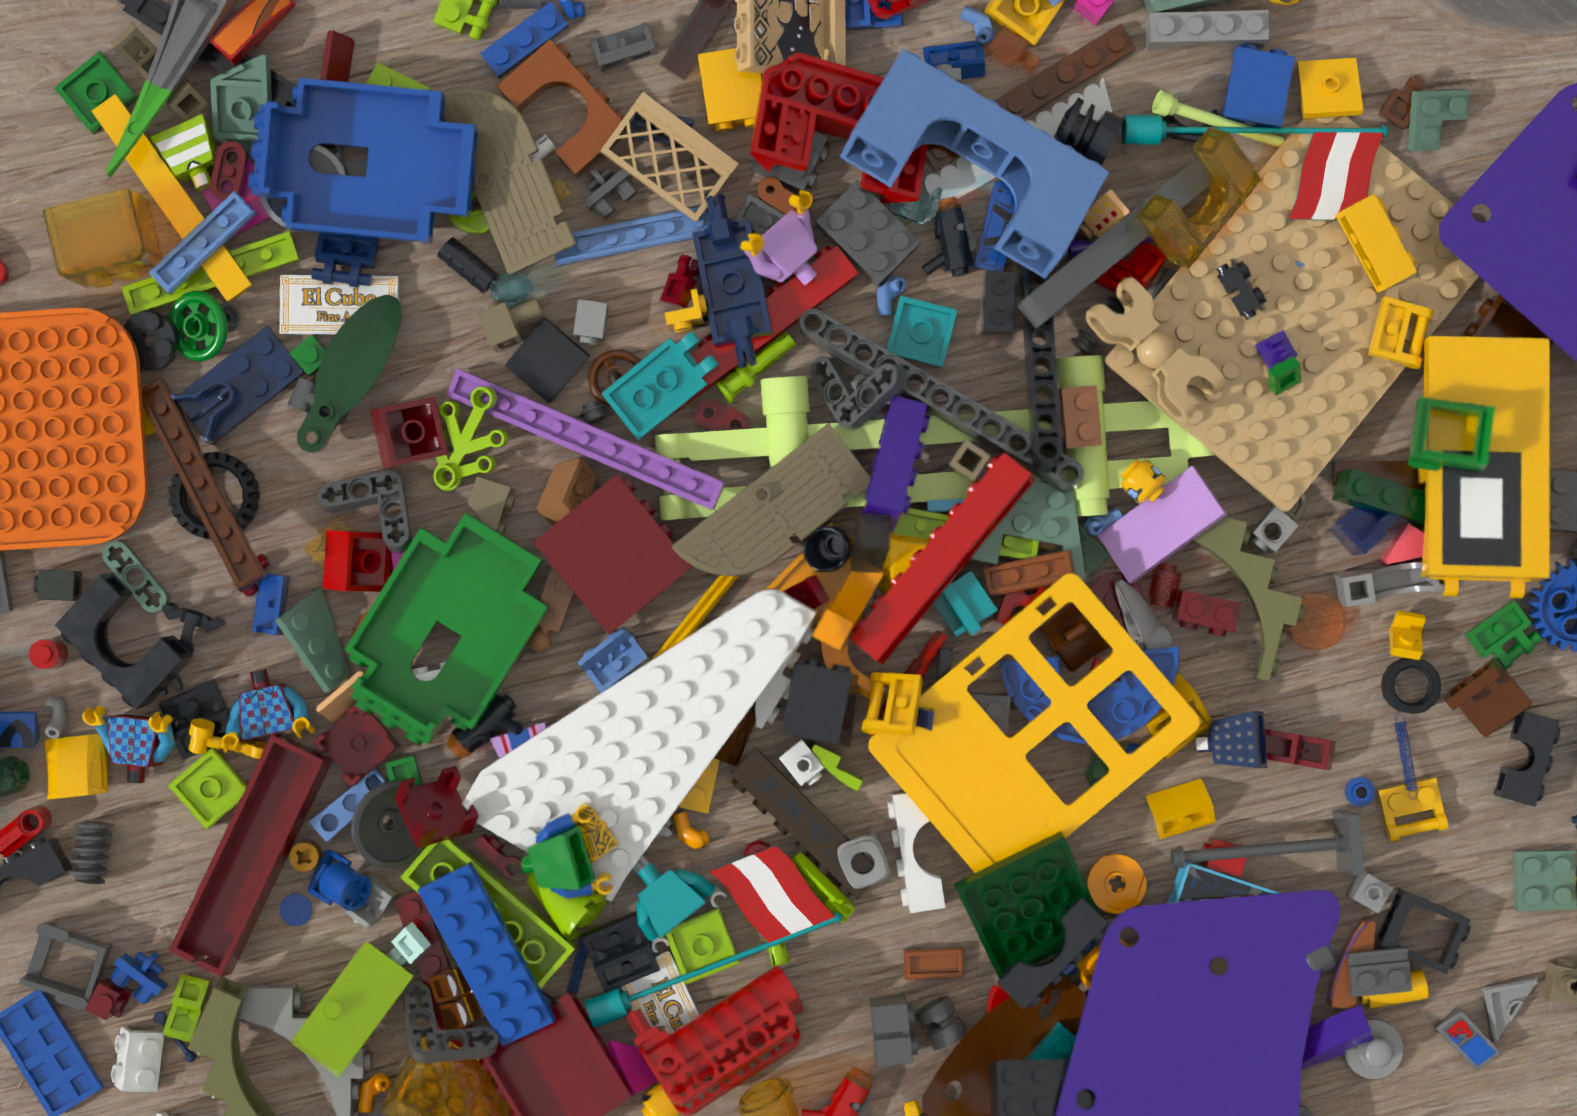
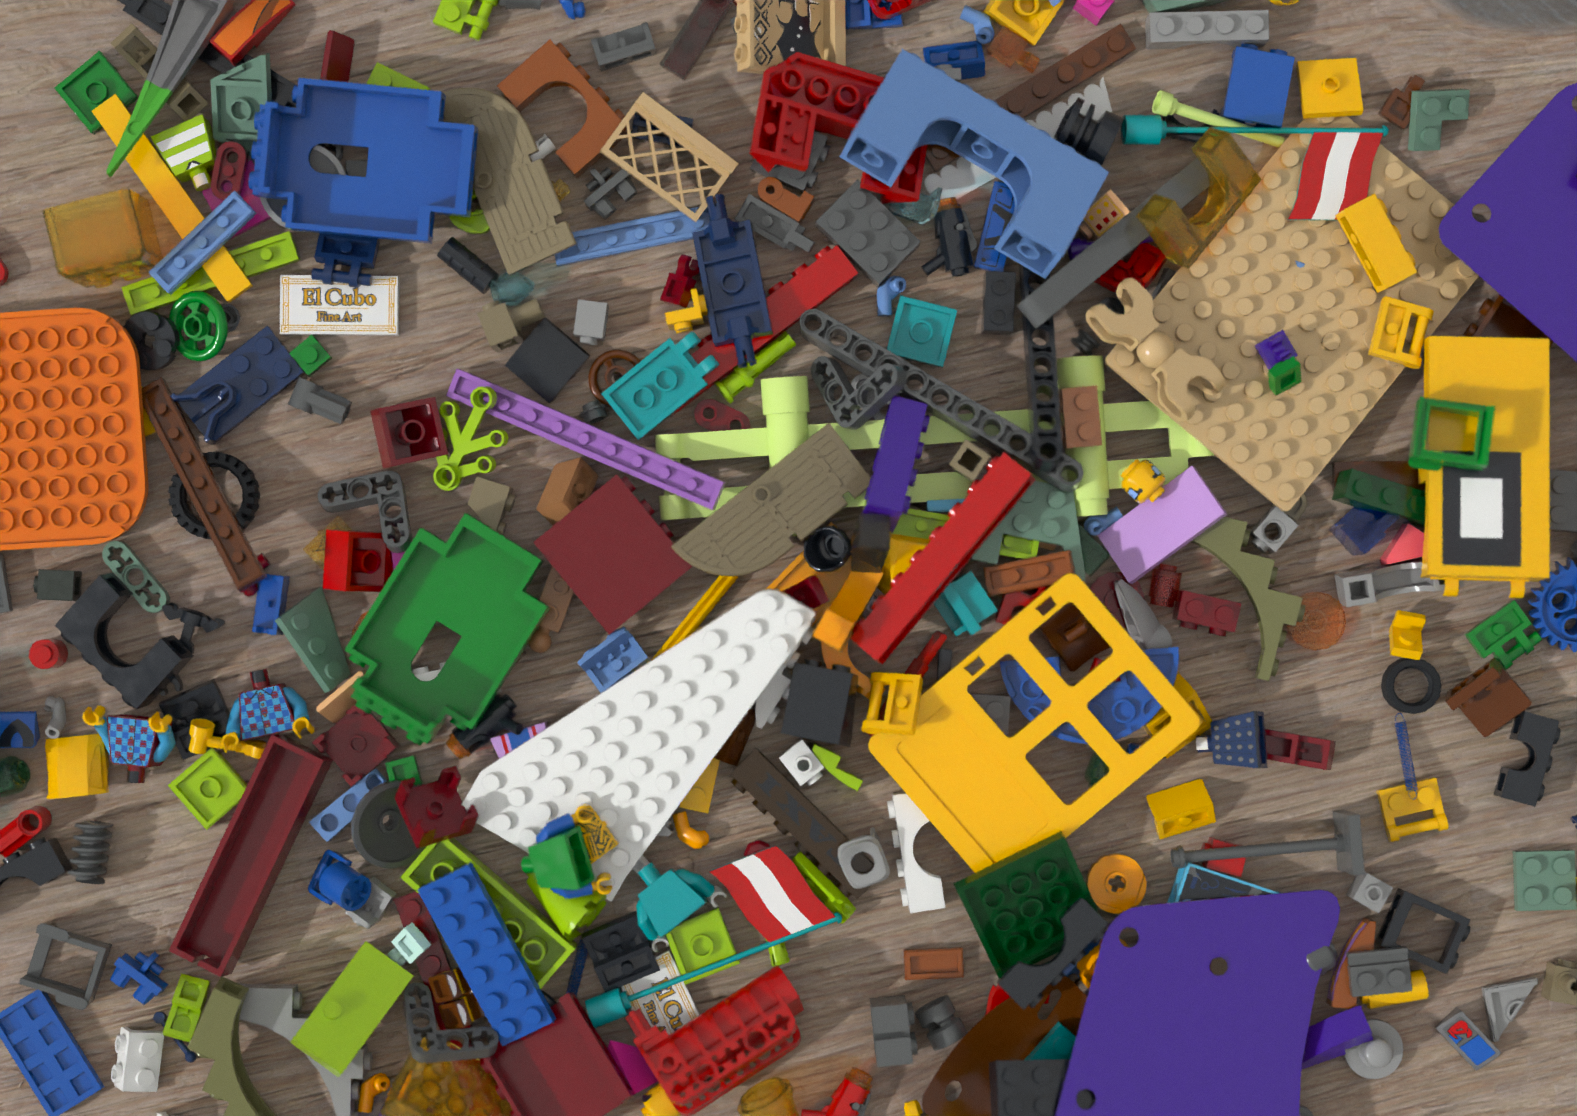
dark red brick [85,978,134,1020] -> none
blue sticker [280,894,312,926] -> none
pearl gold wheel [289,840,323,872] -> none
dark green plant [297,295,402,453] -> none
dark red plate [473,833,522,879] -> none
blue plate [480,1,569,79] -> none
yellow brick [698,48,762,132] -> none
lavender torso [741,190,818,286] -> none
dark blue piece [916,707,934,731] -> none
black hinge [1216,258,1267,320] -> none
blue plate [1345,777,1375,807] -> none

